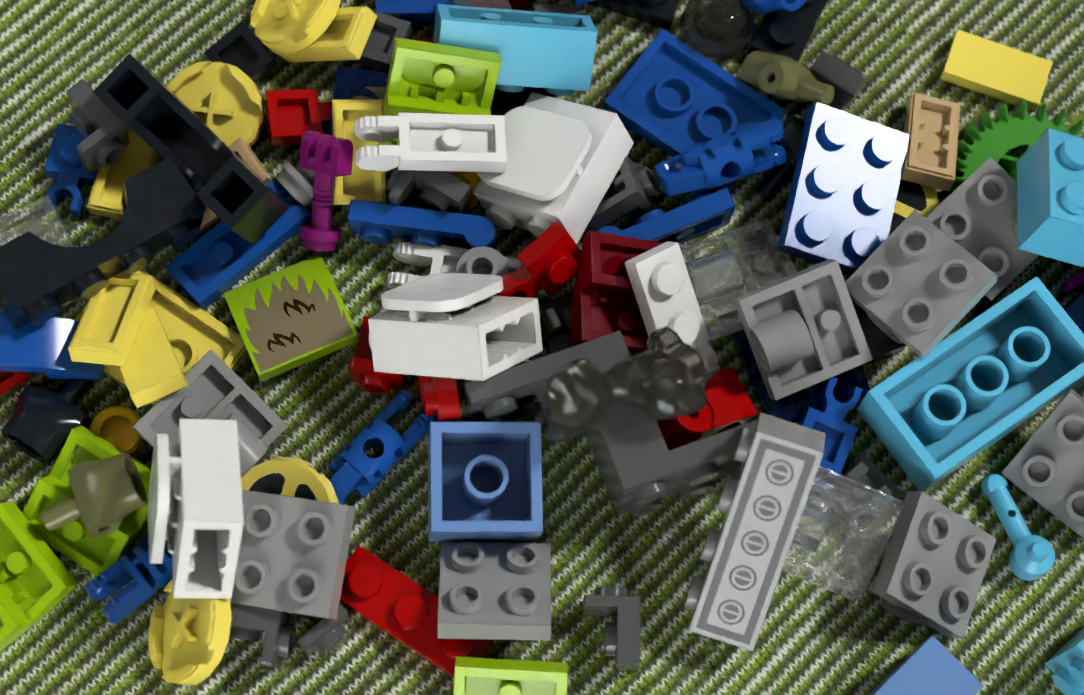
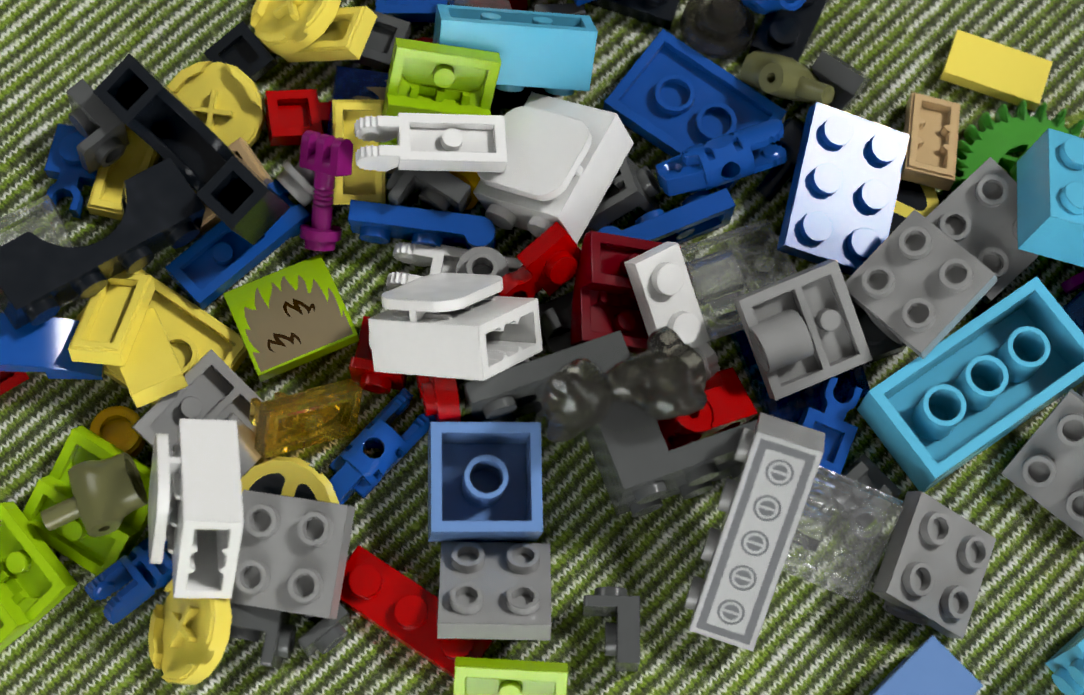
black piece [1,379,95,464] -> none
medium azure piece [981,473,1055,581] -> none
none -> clear yellow plate [249,378,363,459]

